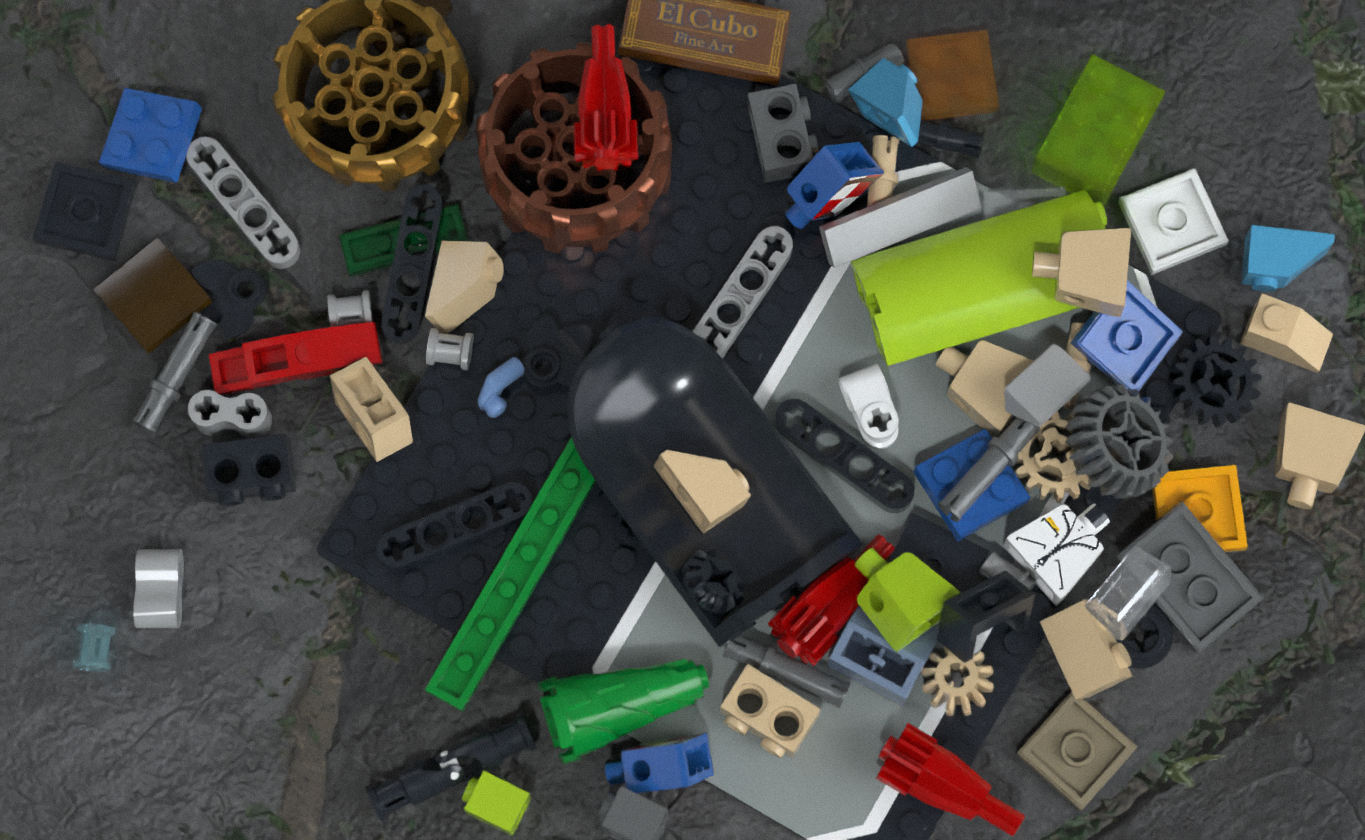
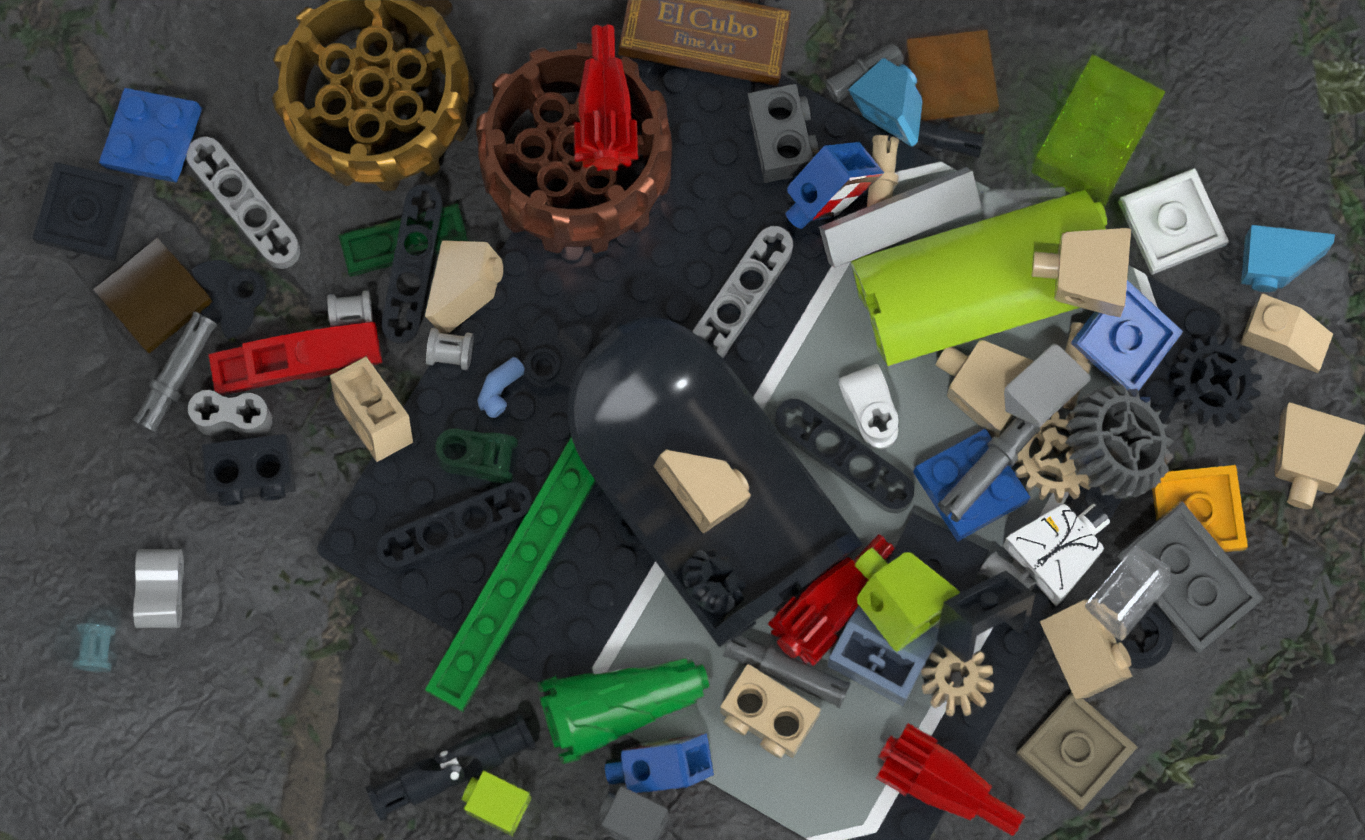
none -> clear green piece [436,428,519,483]

